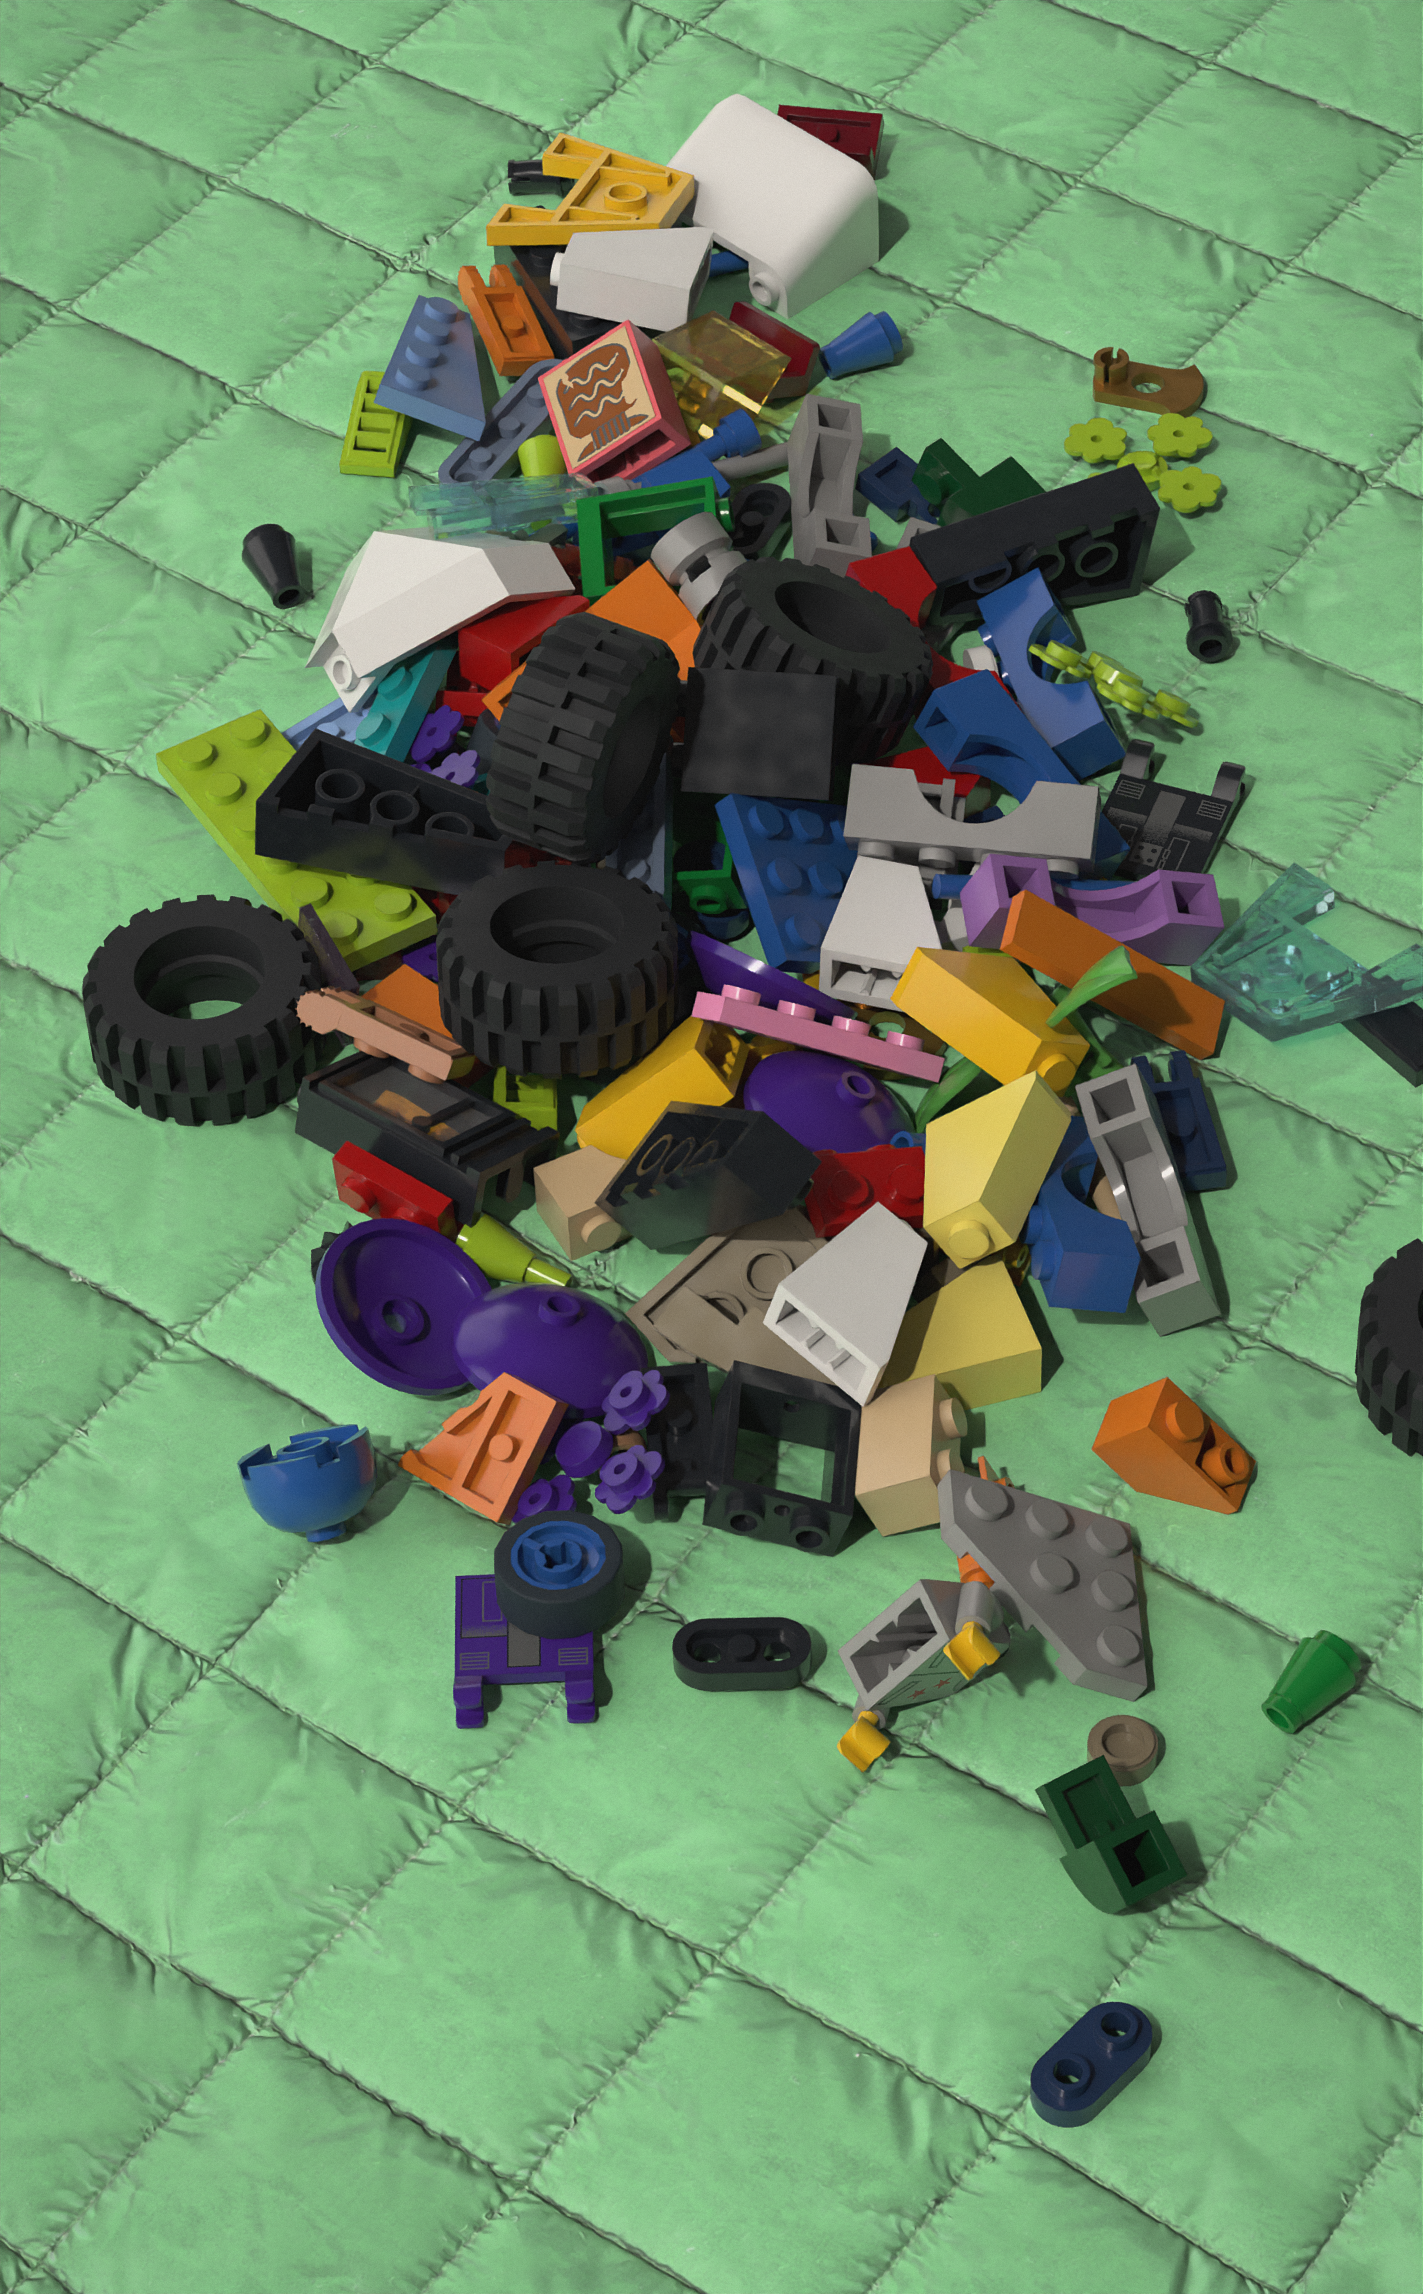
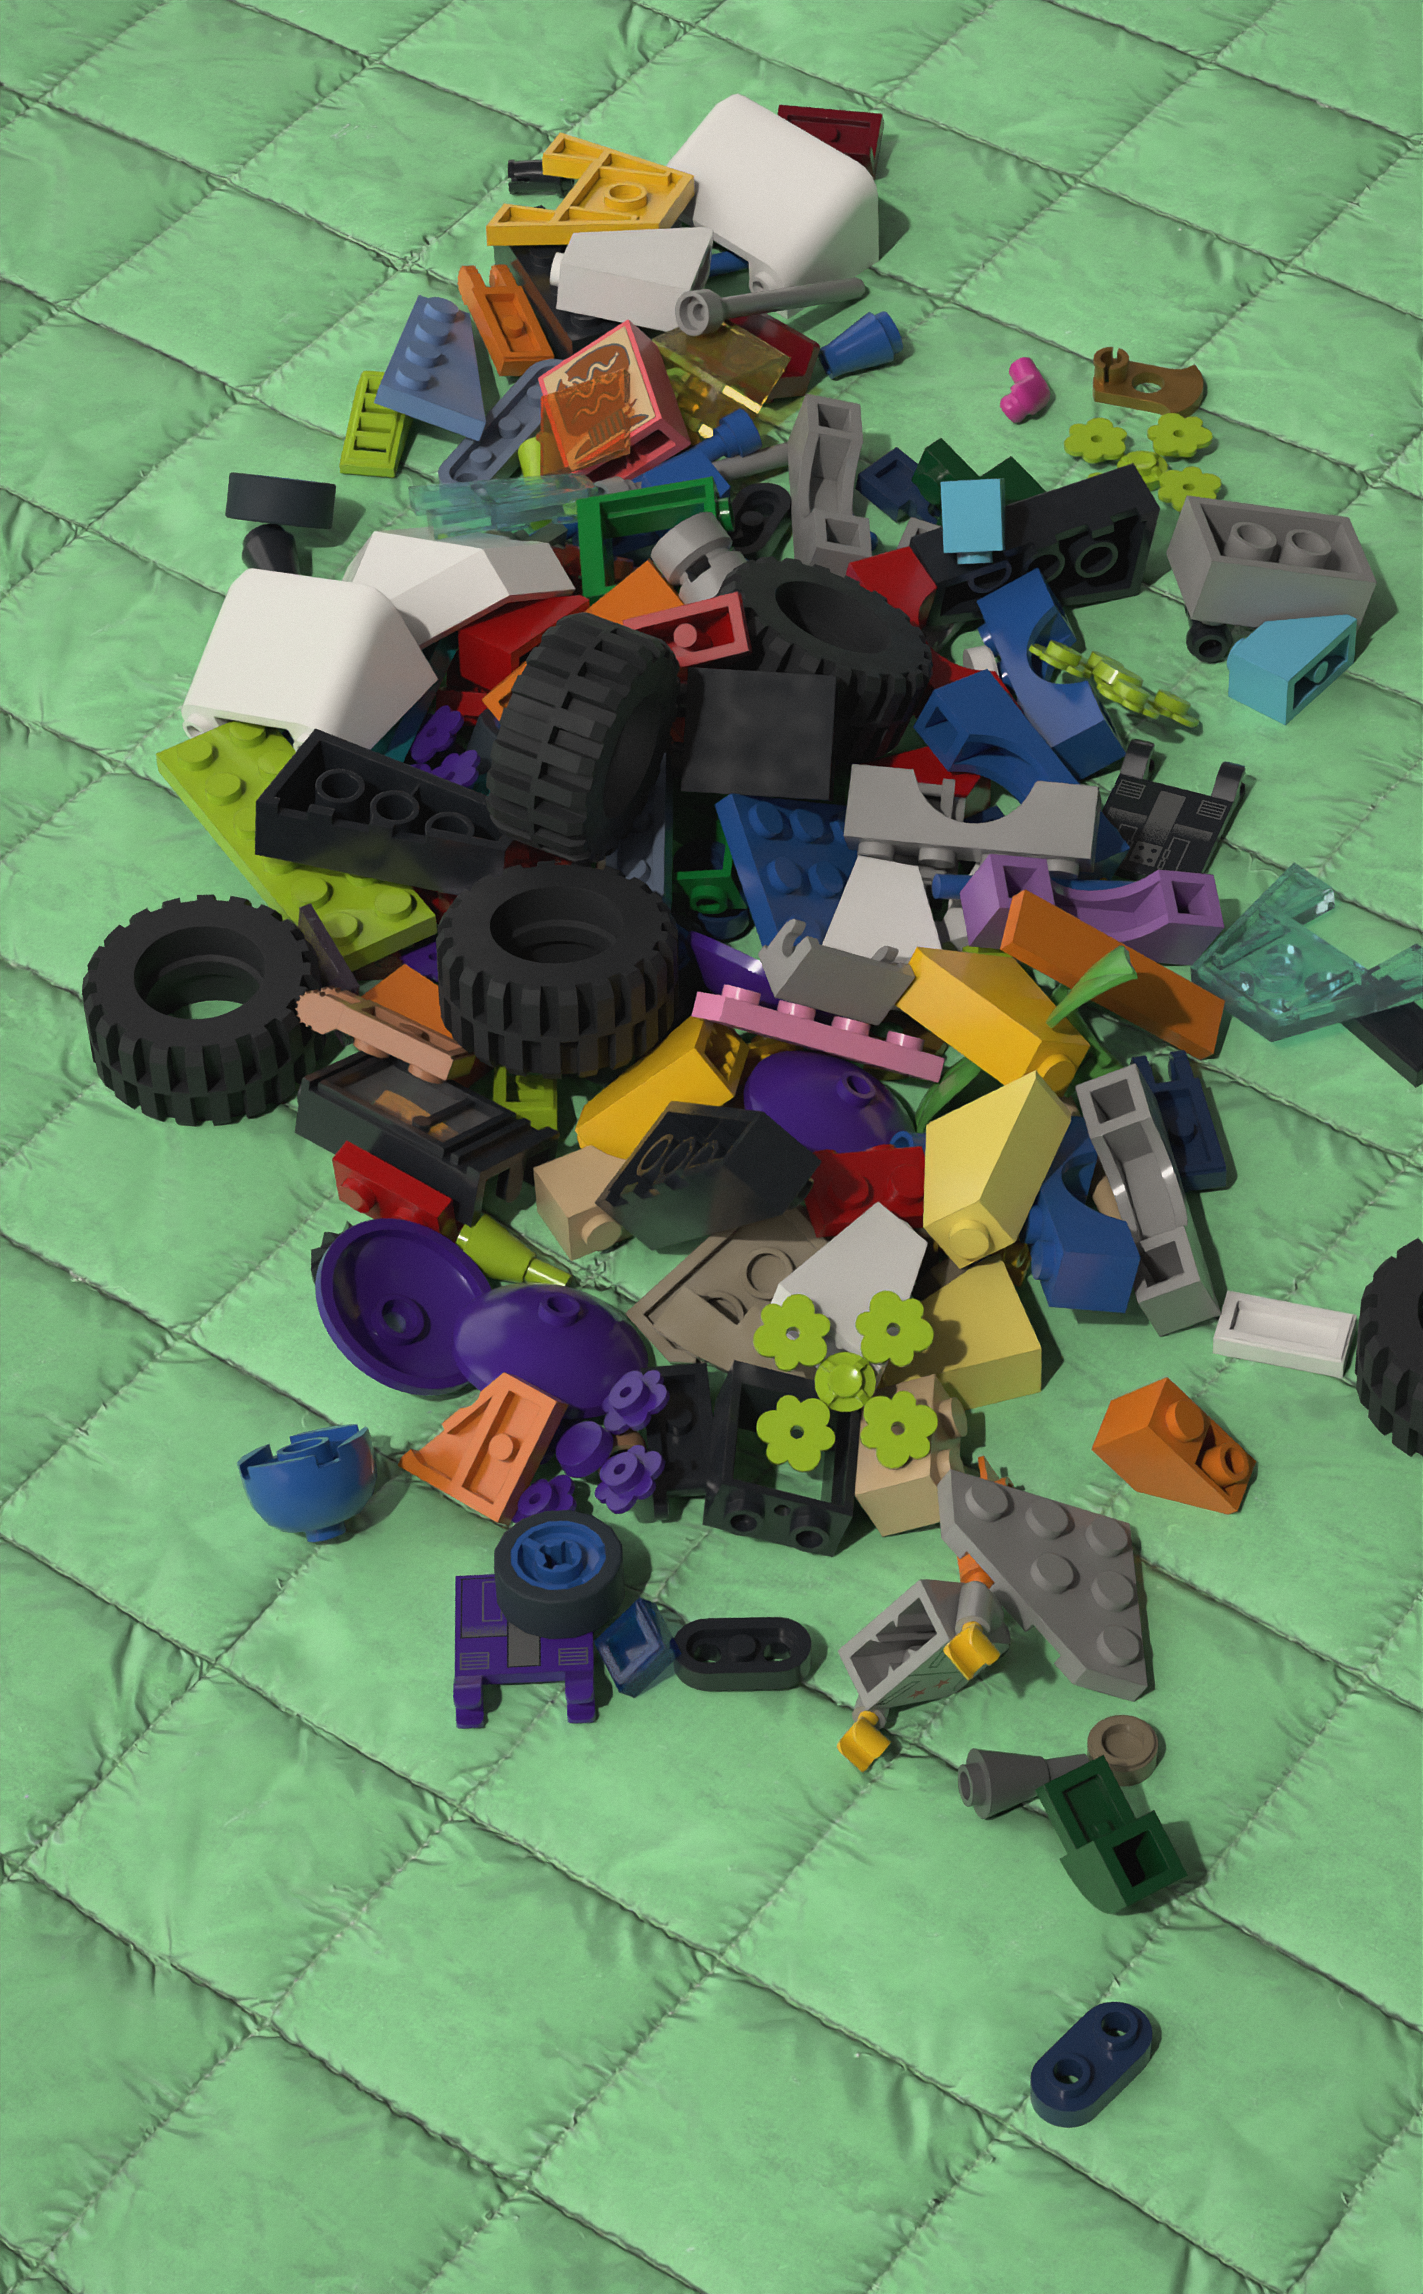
green cone [1261,1630,1361,1734] -> none
none -> white windscreen [181,568,438,752]
none -> black wheel [225,472,336,529]
none -> clear orange piece [536,368,635,481]
none -> tile [594,1597,681,1698]
none -> red slope [622,591,752,680]
none -> light grey piece [675,277,865,336]
none -> lime plant [753,1291,938,1473]
none -> light grey hinge [758,919,915,1026]
none -> medium azure slope [941,478,1005,564]
none -> dark grey cone [958,1748,1090,1819]
none -> dark pink arm [1000,357,1051,423]
none -> light grey brick [1166,496,1377,635]
none -> white tile [1213,1291,1357,1378]
none -> medium azure slope [1227,614,1357,726]

